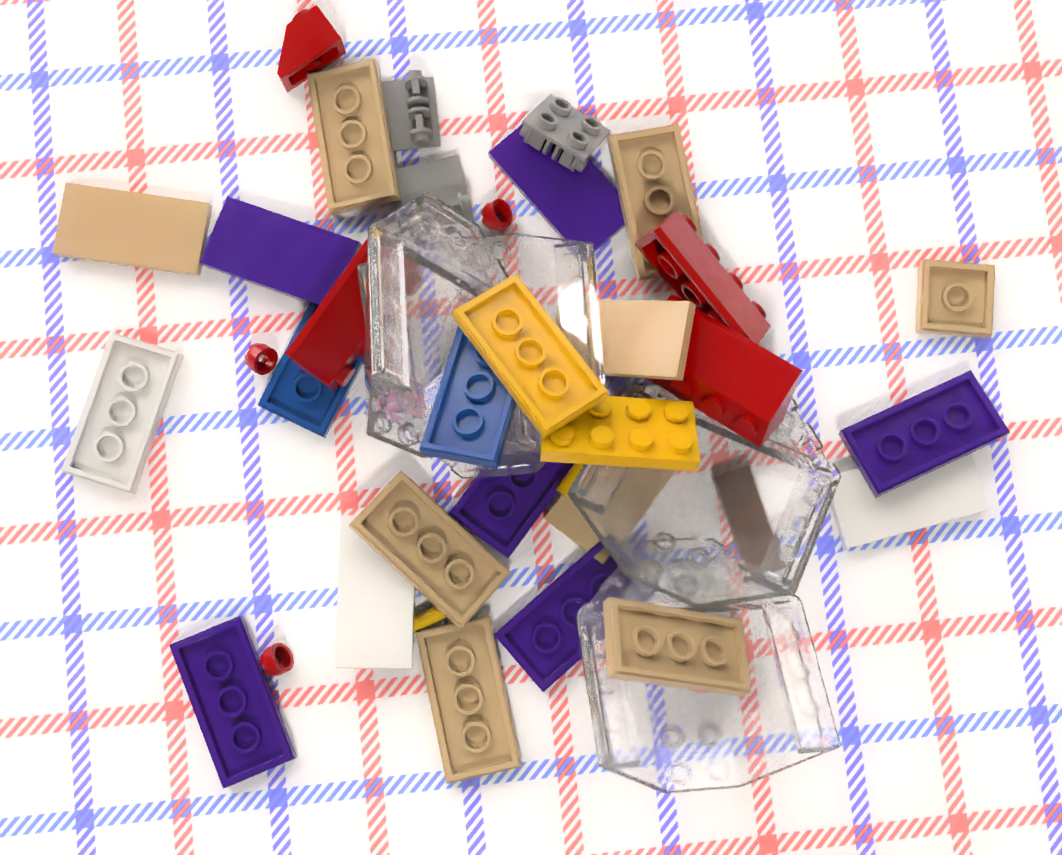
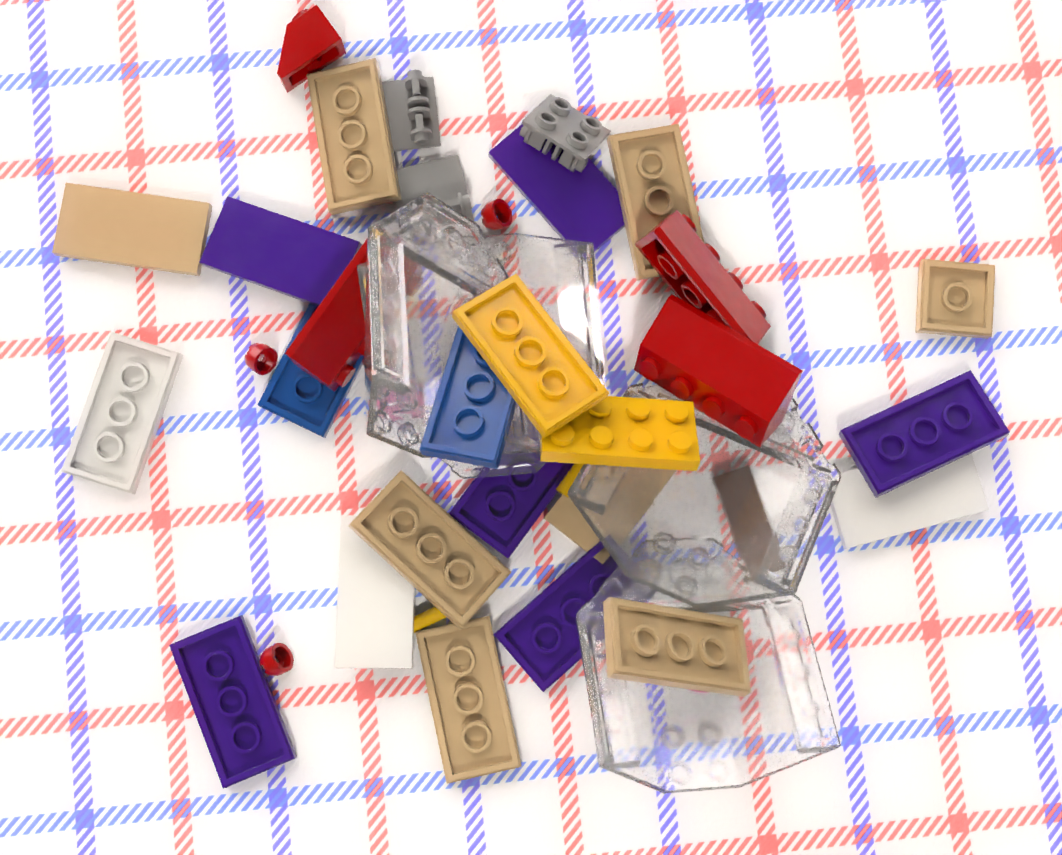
tan tile [556,298,696,381] -> none

